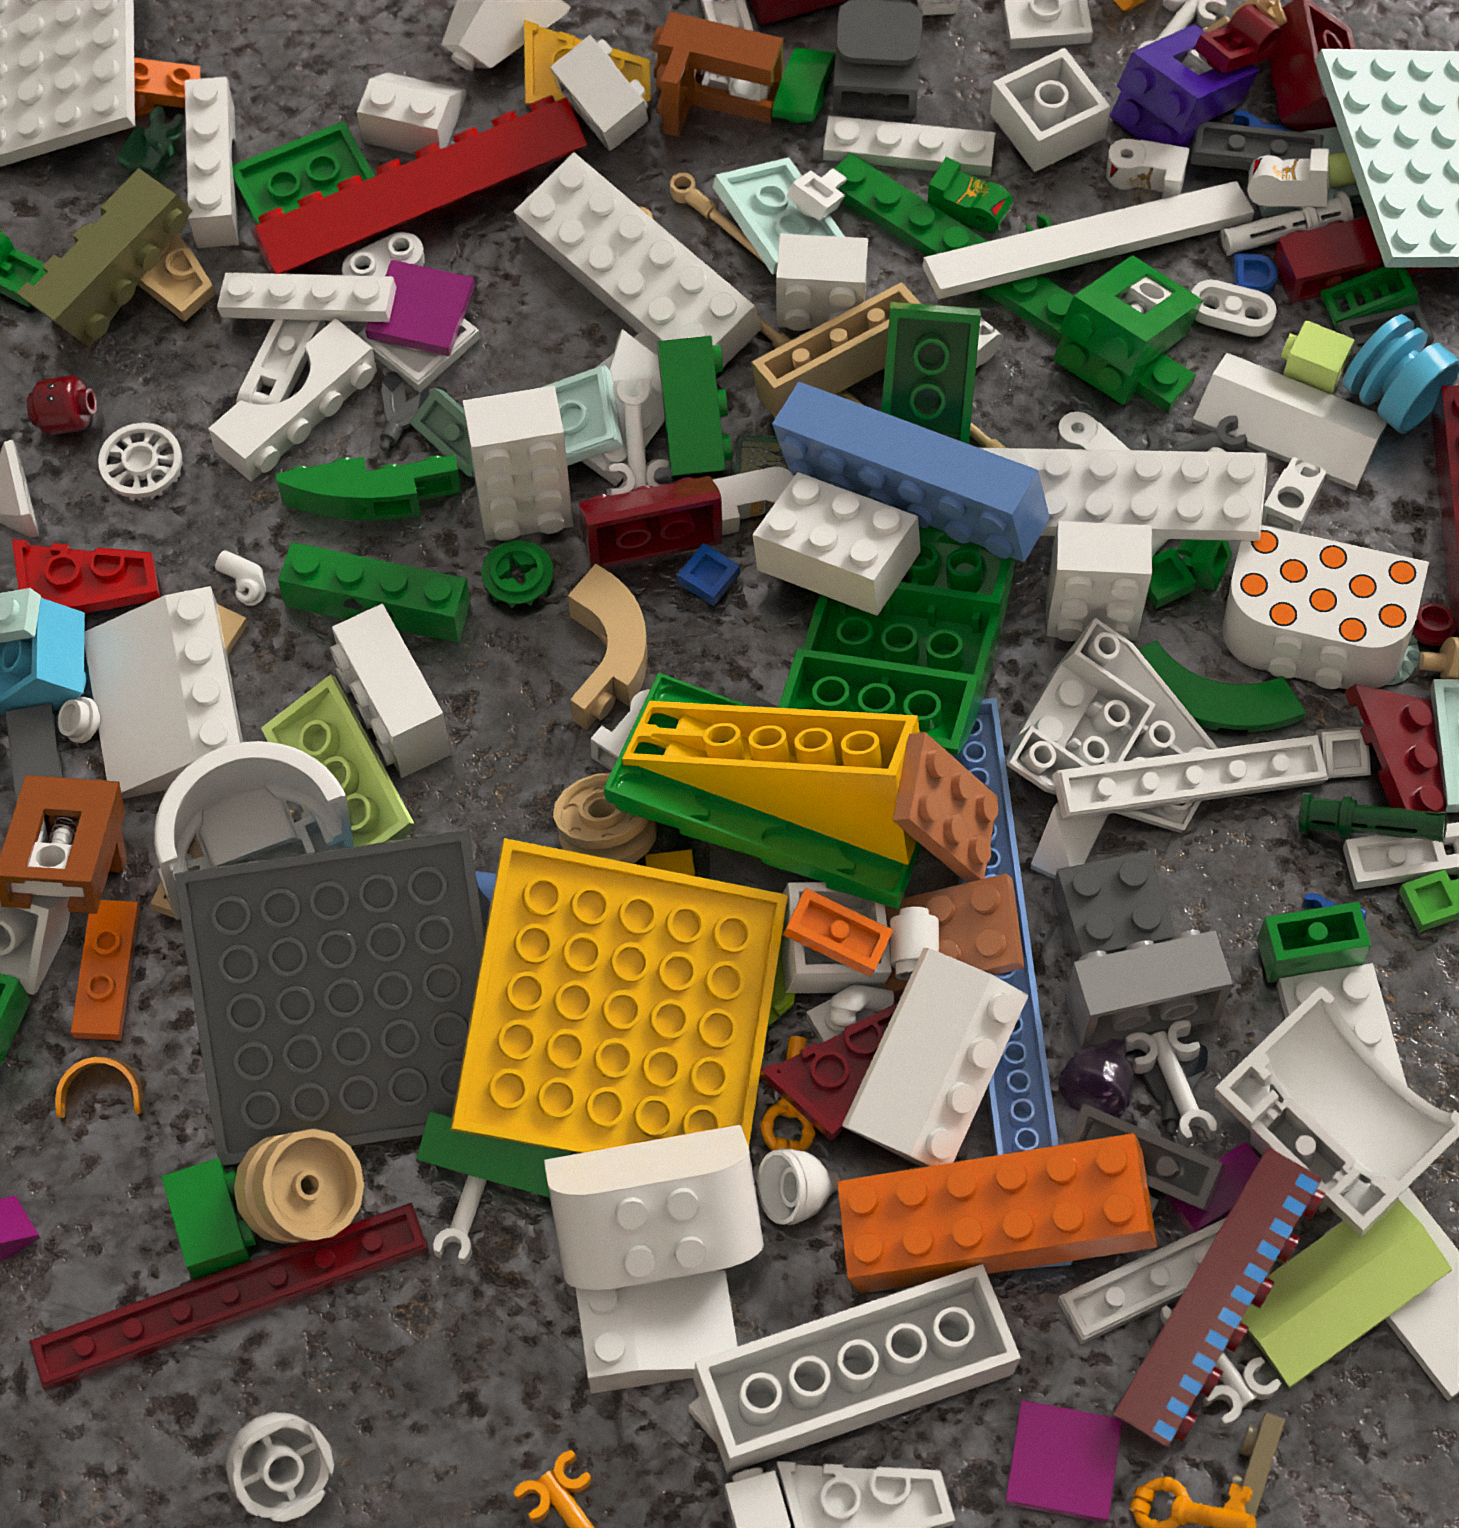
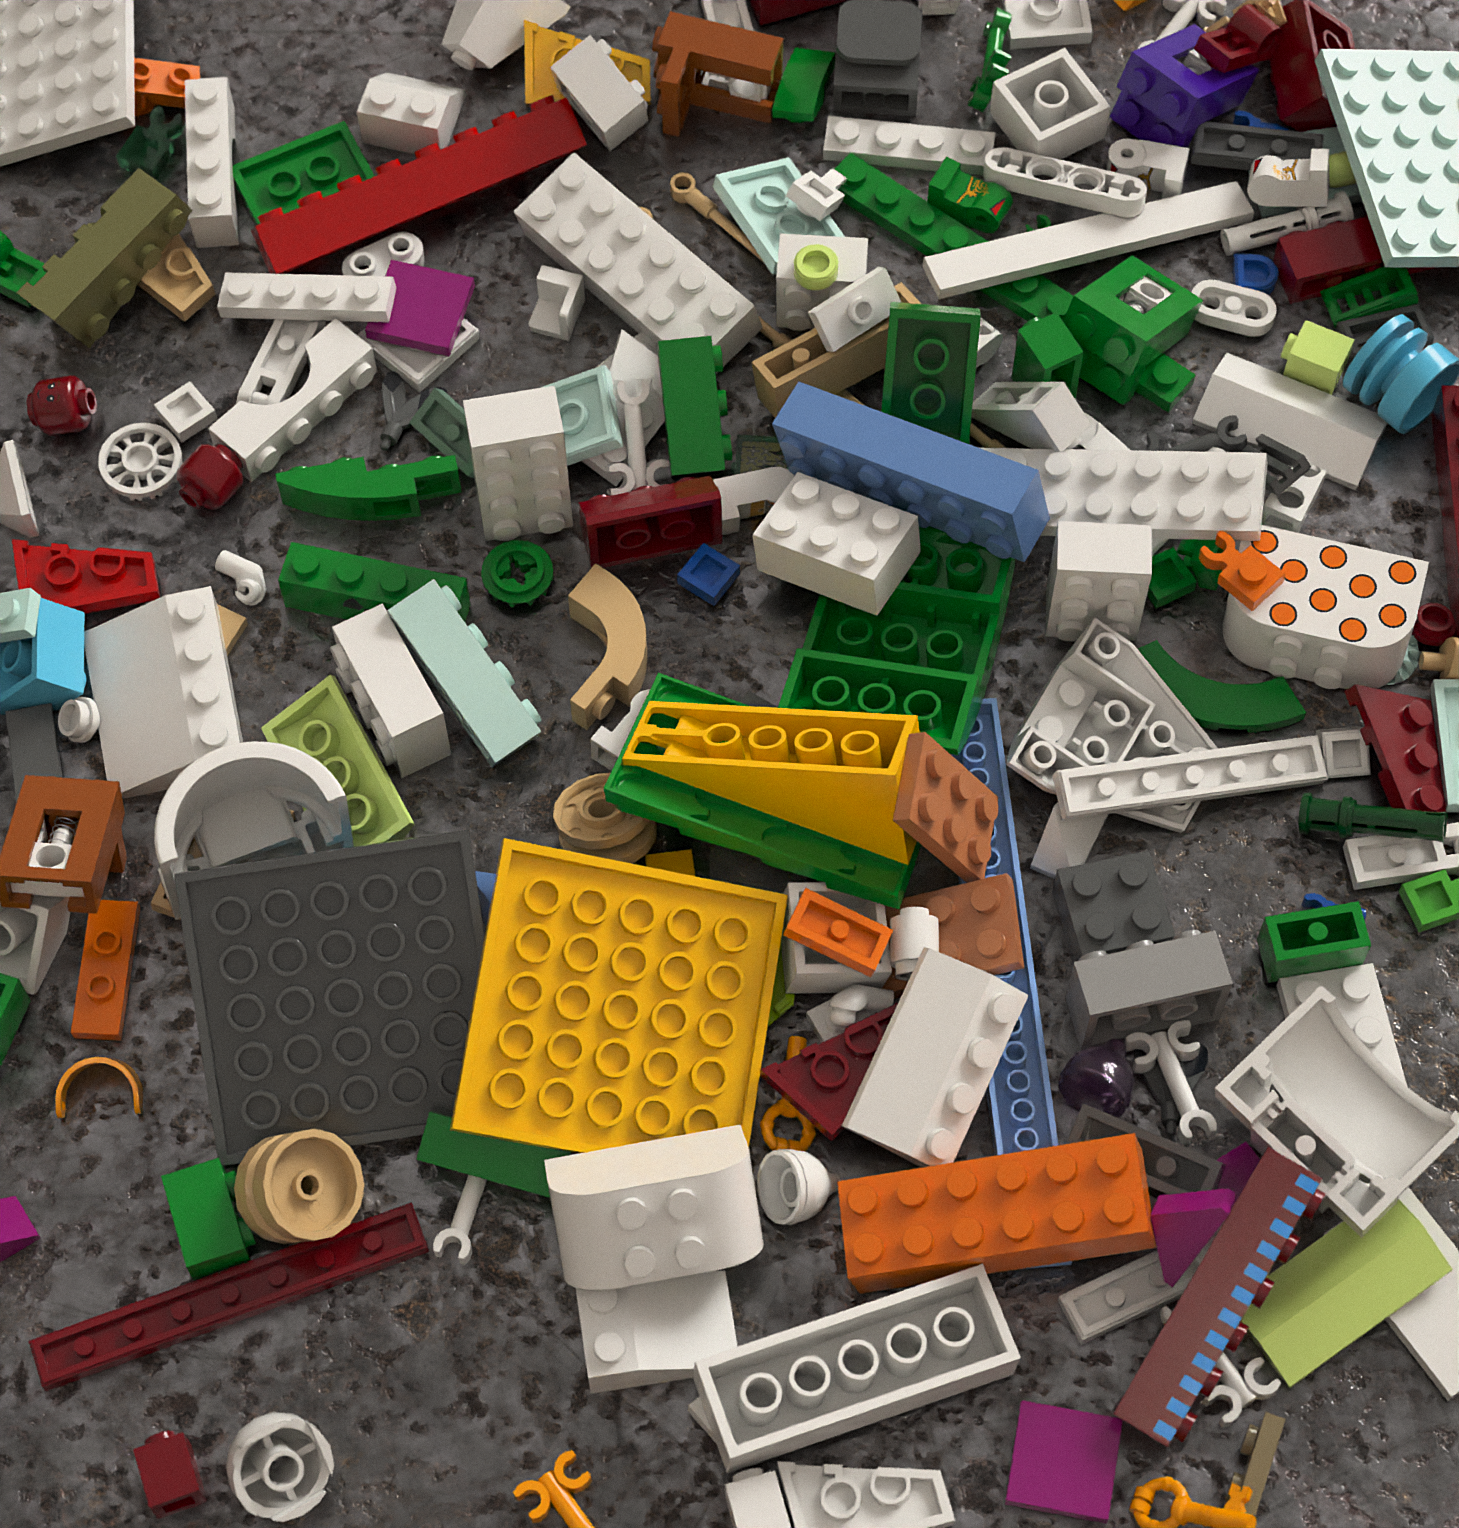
none -> dark red brick [133,1431,207,1519]
none -> white plate [154,381,218,443]
none -> dark red head [177,443,243,510]
none -> light aqua brick [387,579,542,768]
none -> white panel [529,265,585,341]
none -> yellowish green tile [794,244,838,290]
none -> white plate [808,267,902,352]
none -> green bar [967,7,1012,112]
none -> white slope [971,382,1092,452]
none -> white beam [983,147,1147,218]
none -> green brick [1011,312,1084,400]
none -> magenta slope [1150,1188,1237,1288]
none -> orange plate [1199,531,1285,611]
none -> dark grey tile [1242,434,1311,495]

